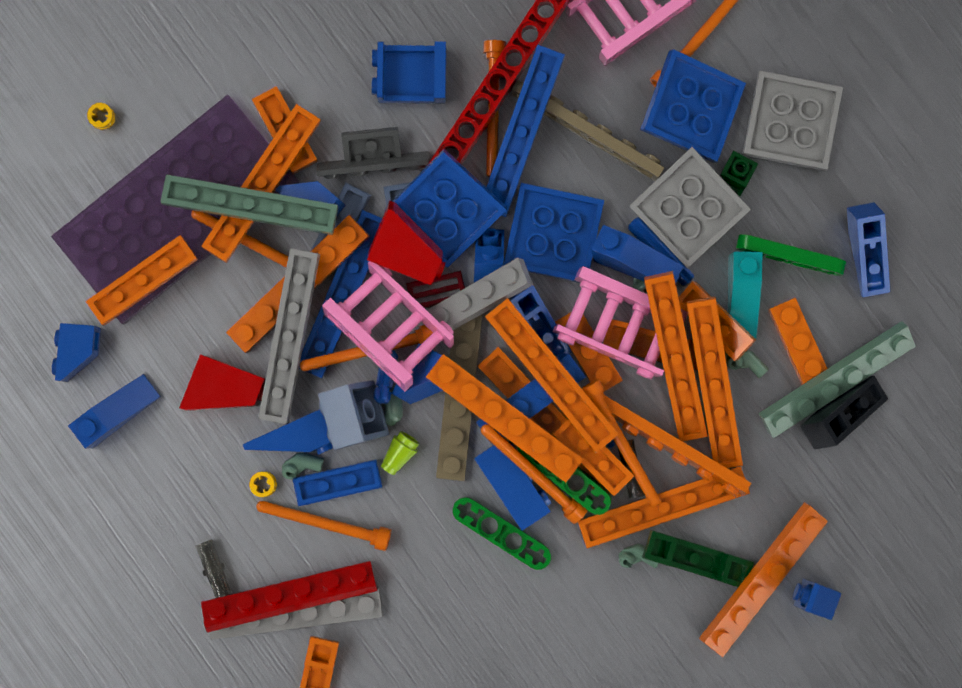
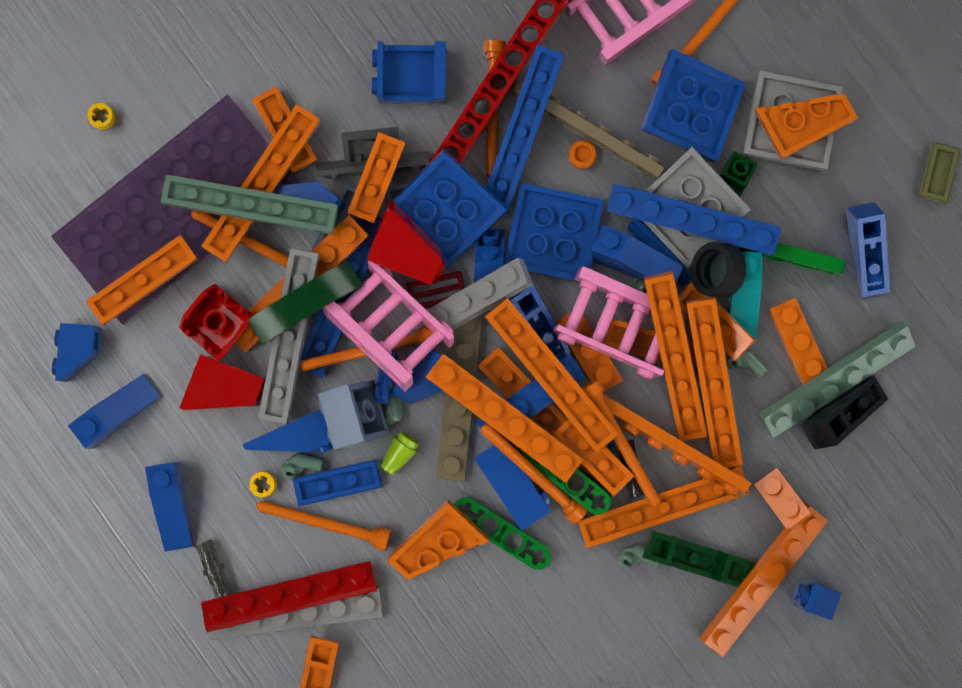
none -> blue slope [145,462,194,552]
none -> red slope [179,284,254,362]
none -> dark green slope [248,261,363,345]
none -> orange plate [347,132,406,223]
none -> orange wing [387,500,489,580]
none -> orange tile [568,140,597,170]
none -> blue plate [607,183,782,256]
none -> black tyre [690,242,746,298]
none -> orange wing [754,93,858,160]
none -> orange plate [754,468,813,532]
none -> olive tile [918,142,961,205]

